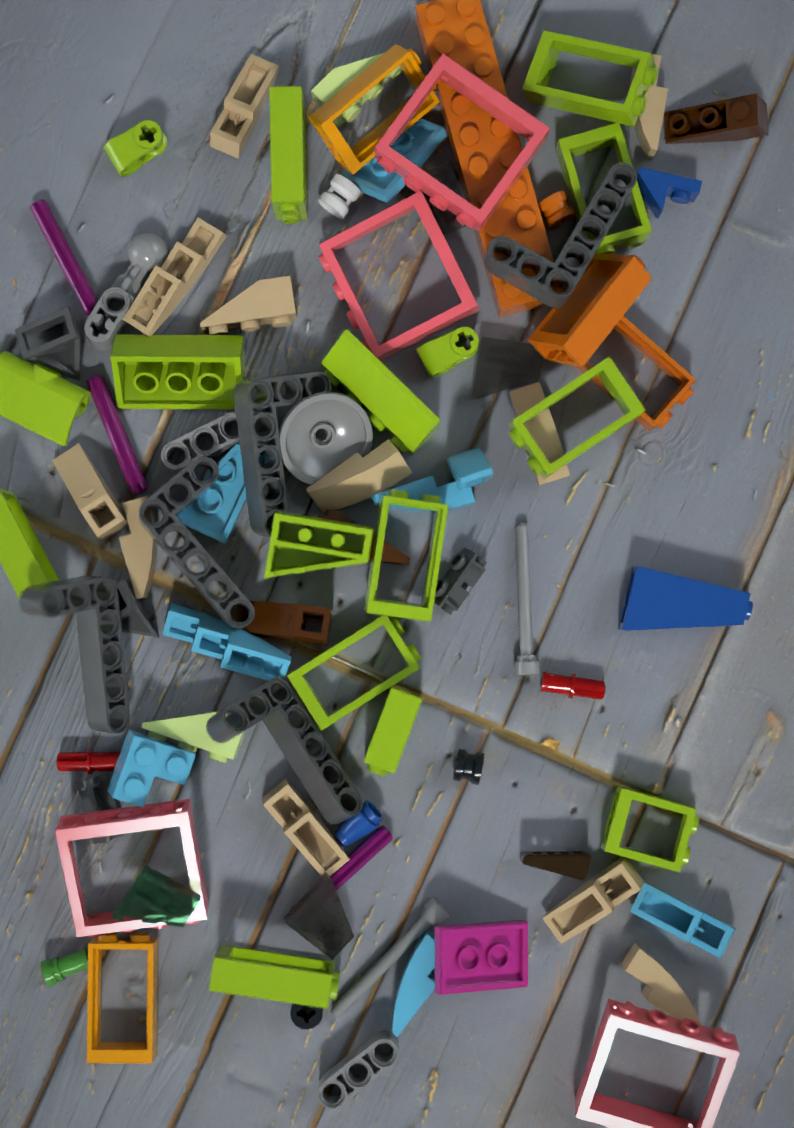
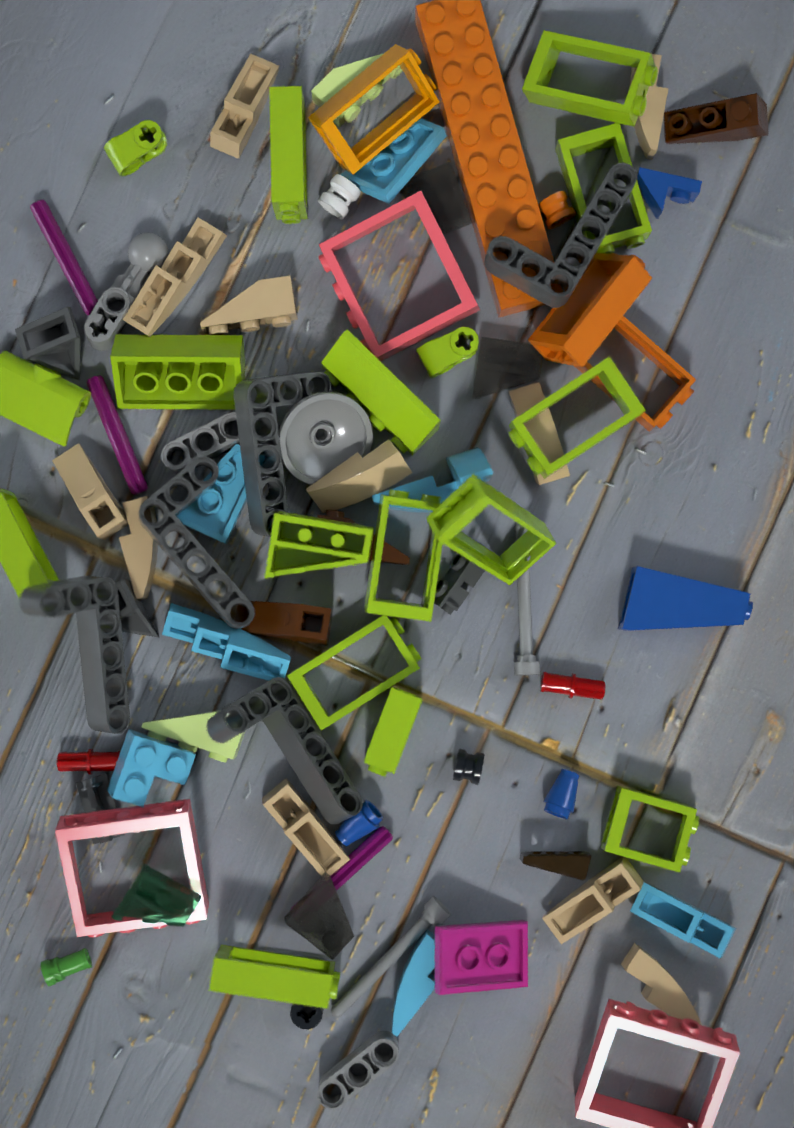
light orange window [87,932,159,1063] -> none
coral window [374,54,550,232] -> none
none -> lime window [426,474,557,585]
none -> blue cone [543,769,580,819]

